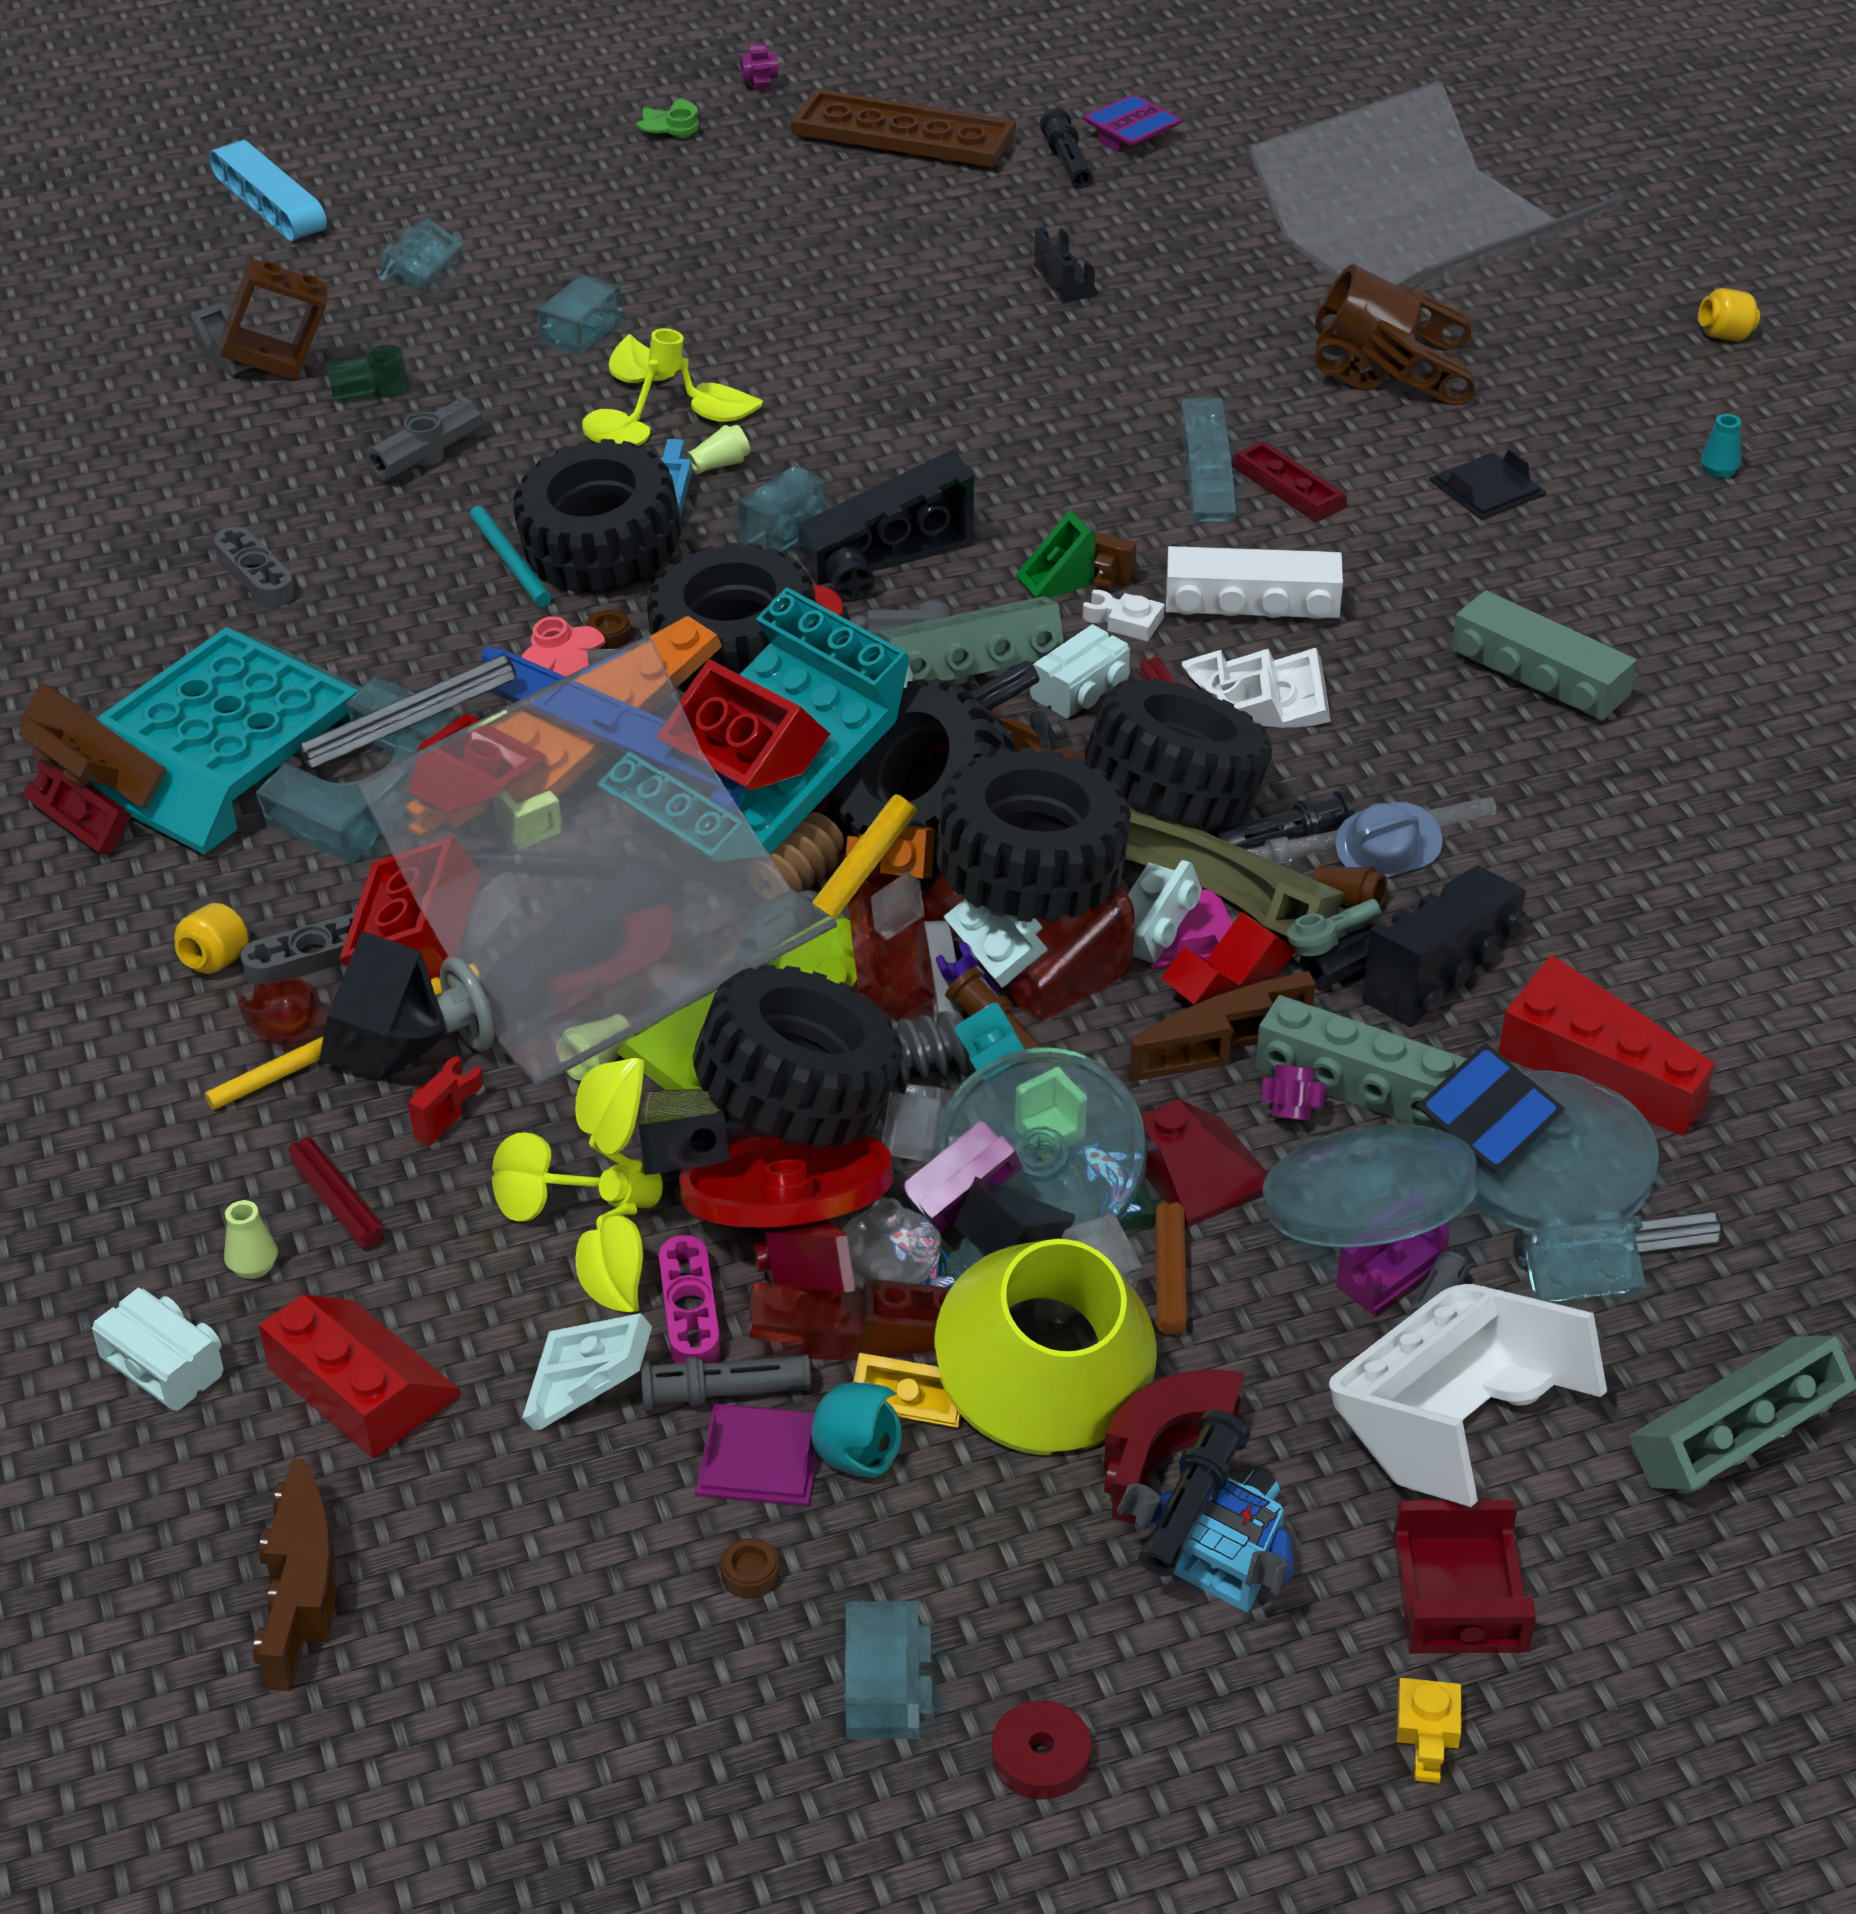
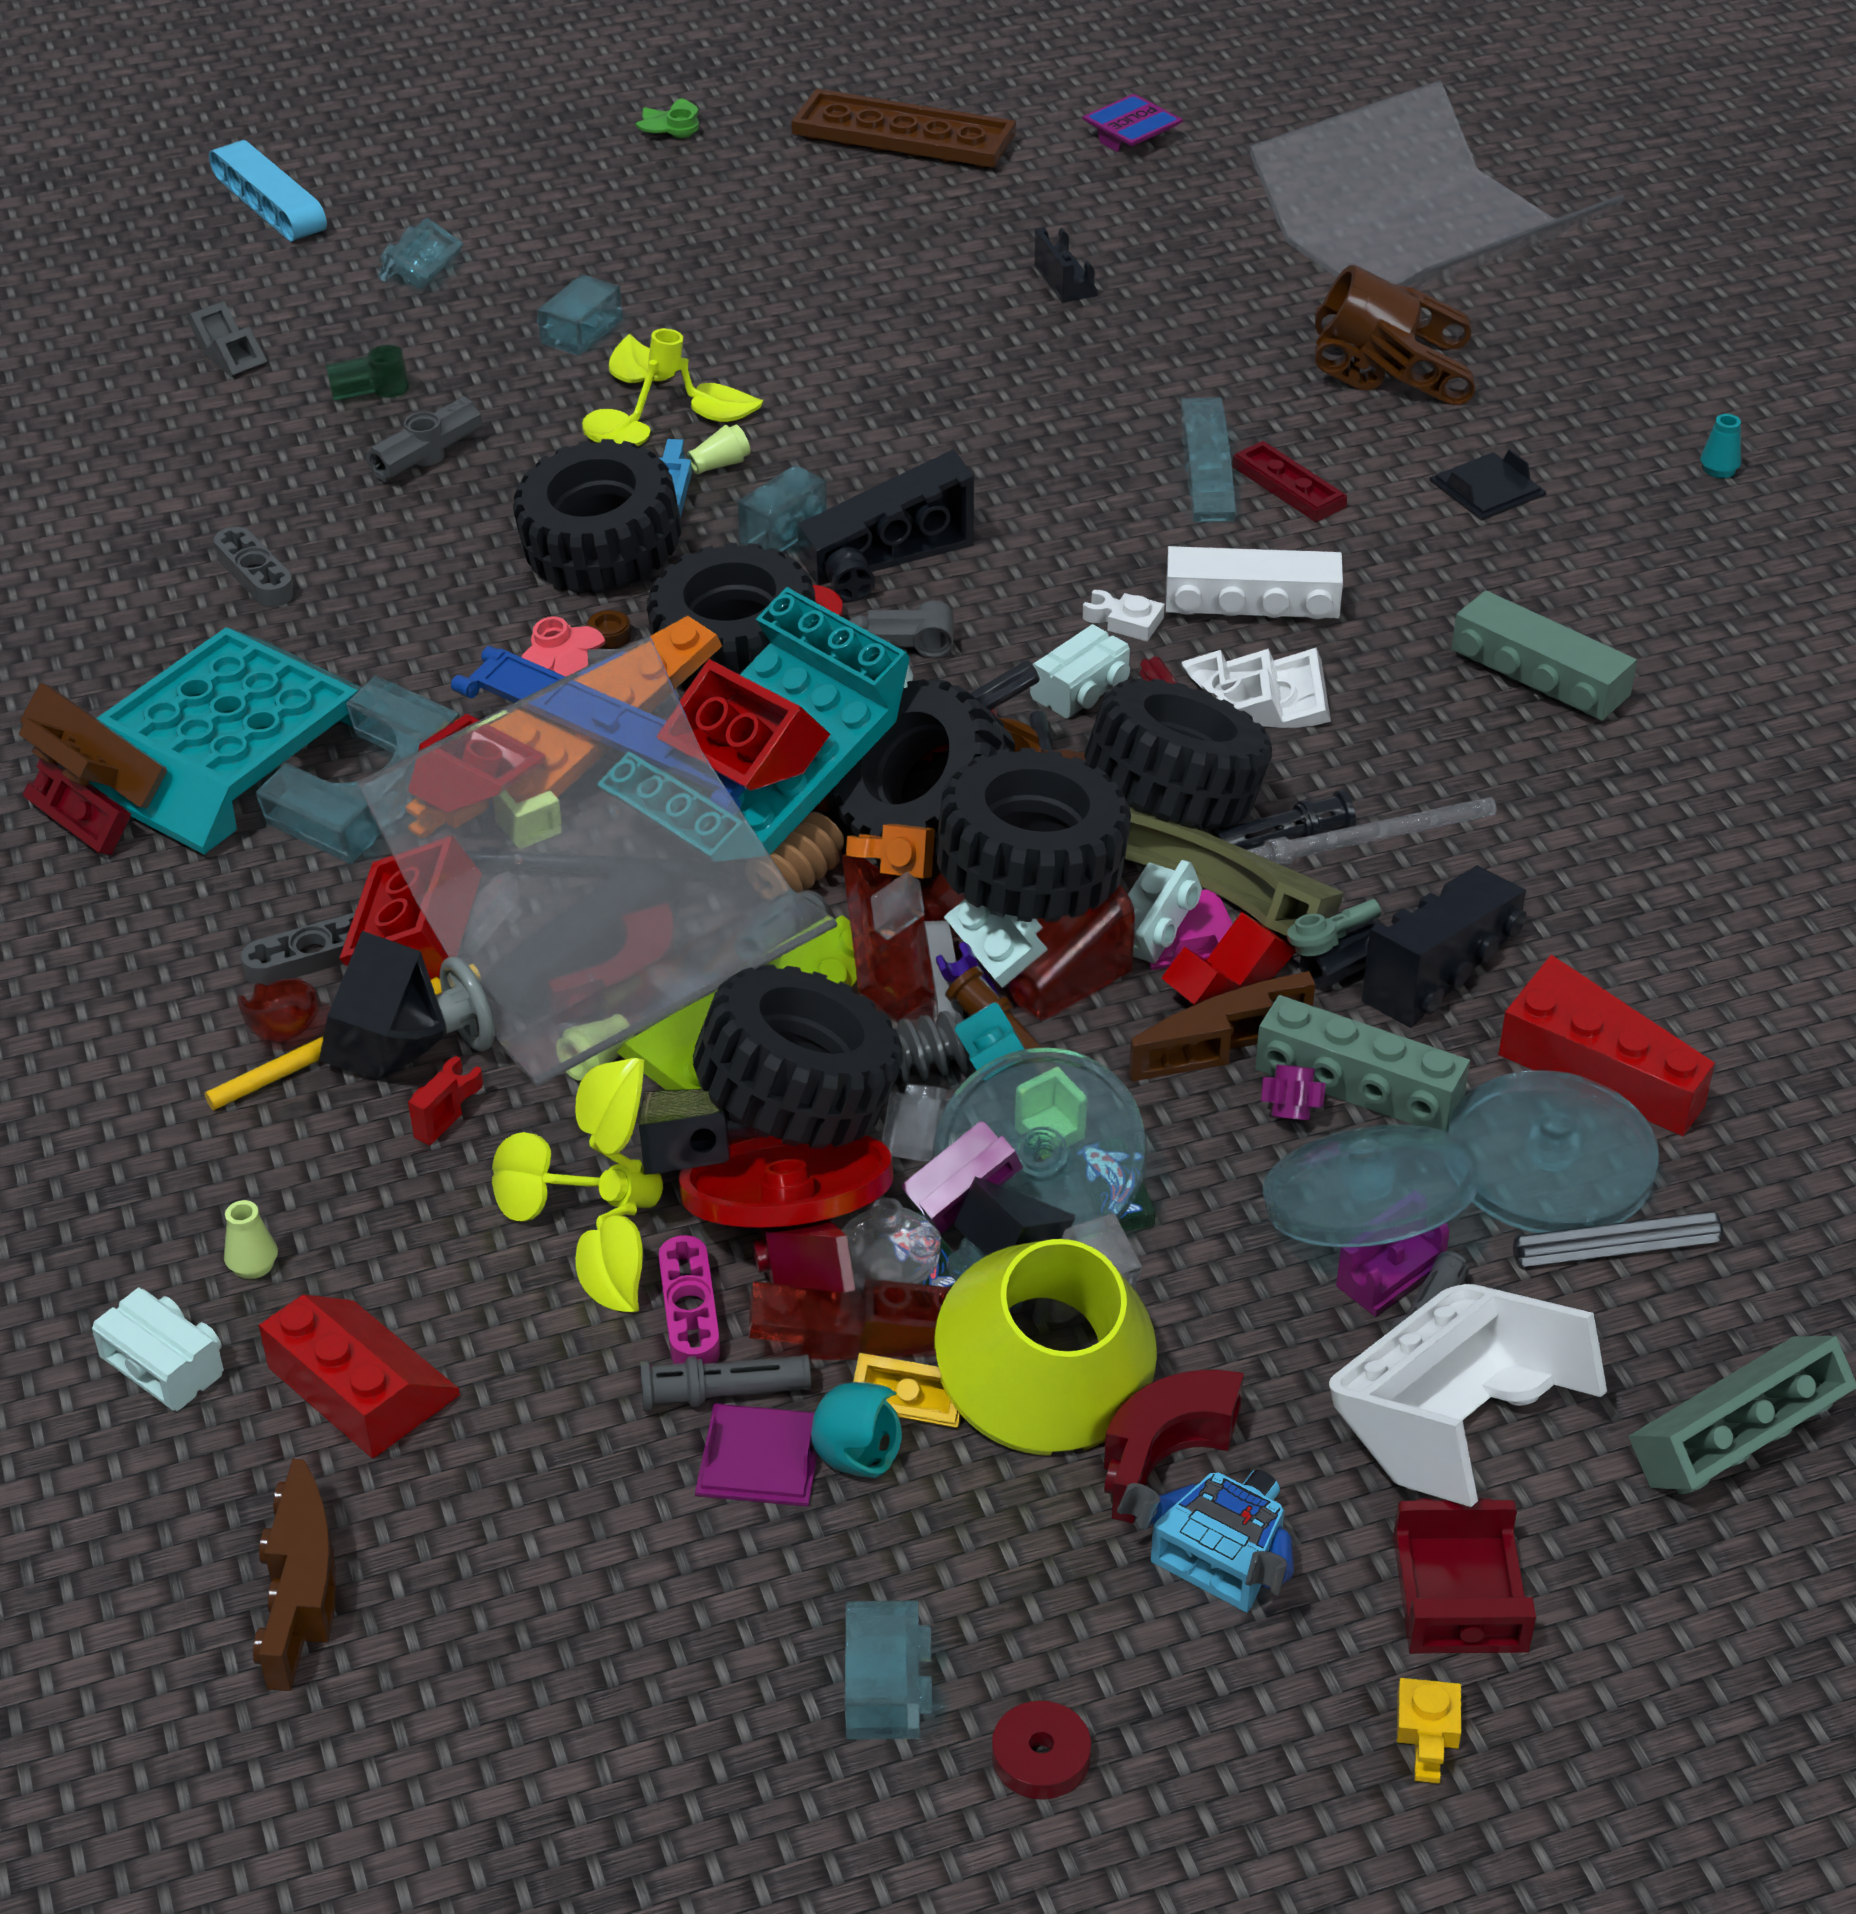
yellow head [174,903,249,974] -> none
reddish brown window [220,258,327,380] -> none
dark red axle [288,1137,385,1249] -> none
axle [299,655,516,769] -> none
teal bar [469,506,552,607] -> none
light aqua wing [522,1313,652,1431] -> none
reddish brown tile [720,1538,780,1599] -> none
magenta gear [740,43,778,89] -> none
yellow axle [811,794,917,922] -> none
sand green brick [877,596,1064,685] -> none
green slope [1016,510,1096,598] -> none
black pin [1039,108,1093,189] -> none
reddish brown tile [1094,532,1137,589] -> none
dark red slope [1132,1099,1277,1228] -> none
black pin [1138,1410,1250,1577] -> none
dark orange axle [1155,1202,1187,1336] -> none
reddish brown cone [1312,865,1387,908] -> none
sand blue piece [1335,802,1443,878] -> none
piece [1416,1042,1565,1175] -> none
clear light blue bracket [1523,1210,1646,1302] -> none
yellow head [1698,288,1760,342] -> none

